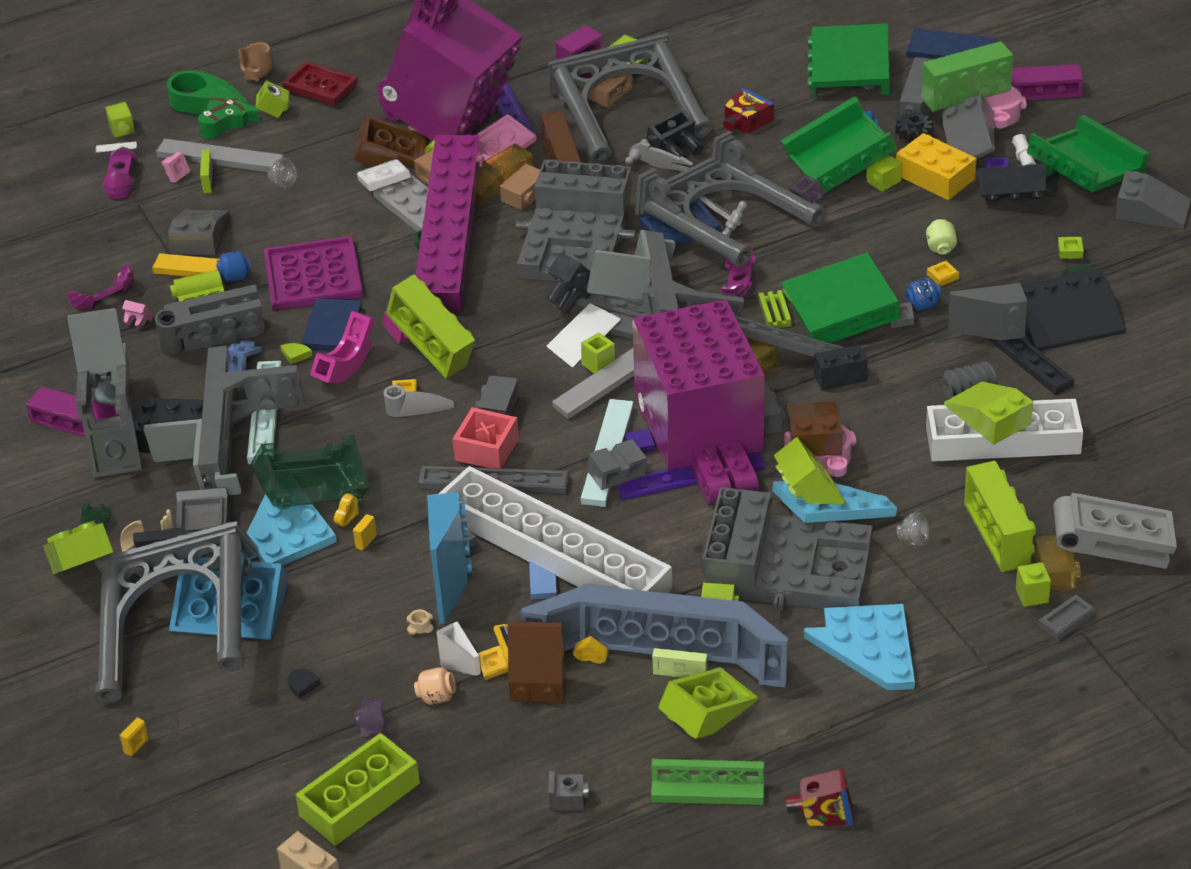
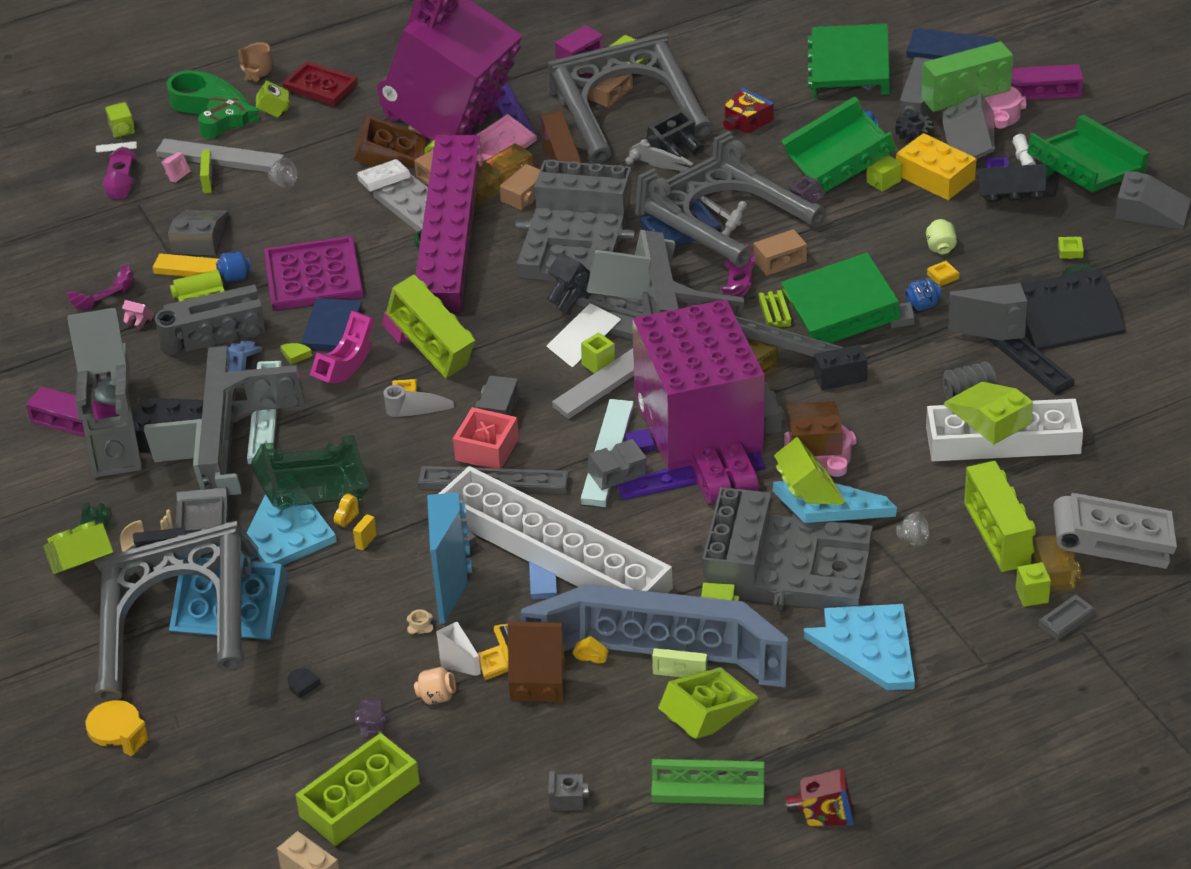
none -> yellow tile [86,700,140,746]
none -> medium nougat brick [753,229,807,276]

